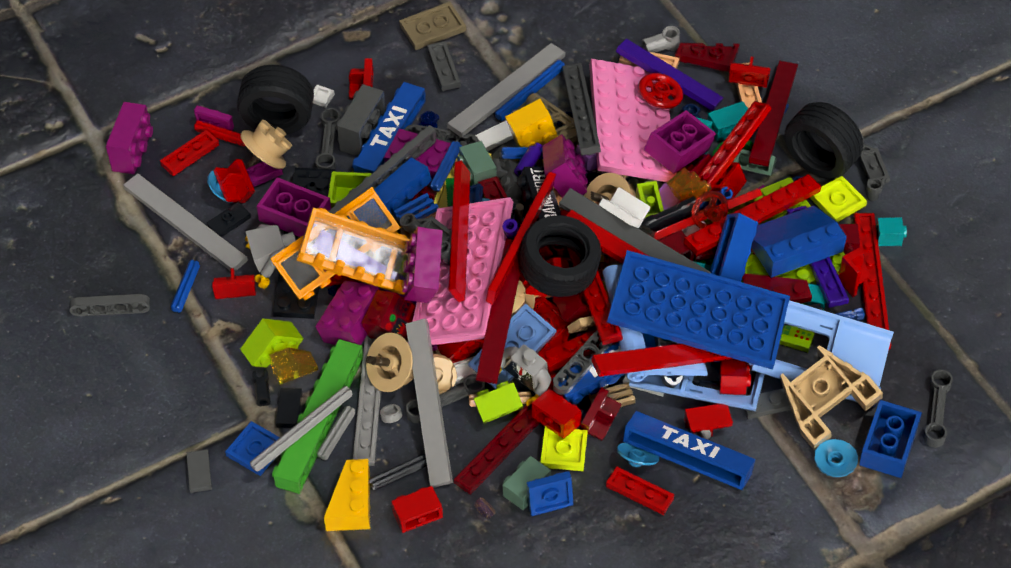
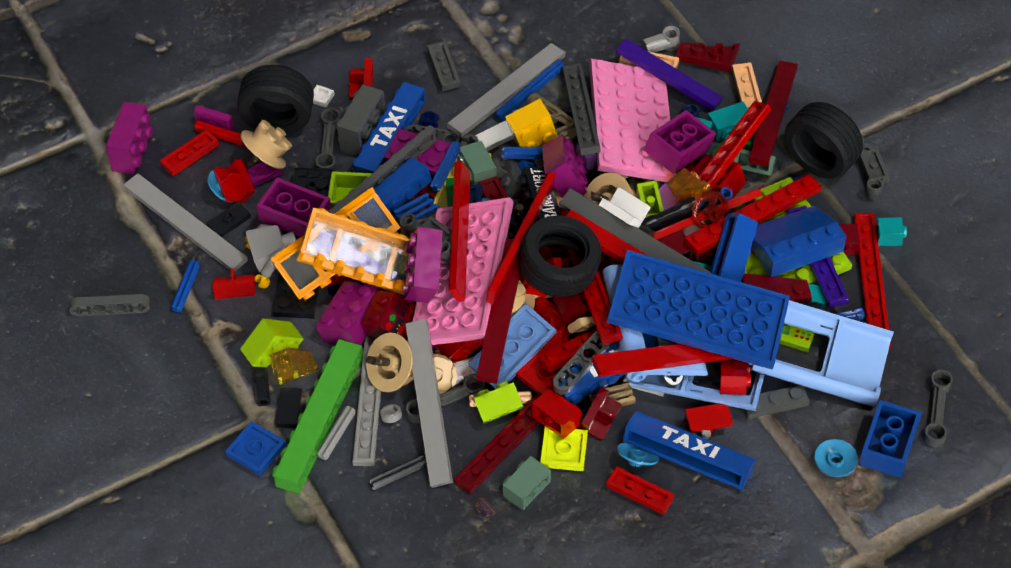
dark grey tile [186,449,212,493] -> none
light grey axle [250,386,353,472] -> none
yellow wedge [324,459,370,531] -> none
red brick [391,486,443,533] -> none
dark tan plate [399,2,467,50] -> none
light grey torso [499,344,551,406] -> none
dark purple cylinder [502,219,519,240] -> none
dark purple cylinder [514,142,542,176] -> none
blue plate [527,471,573,517] -> none
red plate [638,73,683,109] -> none
red panel [729,56,771,88] -> none
tan wedge [780,345,883,451] -> none
neon yellow plate [810,176,867,223] -> none
red panel [839,248,870,297] -> none

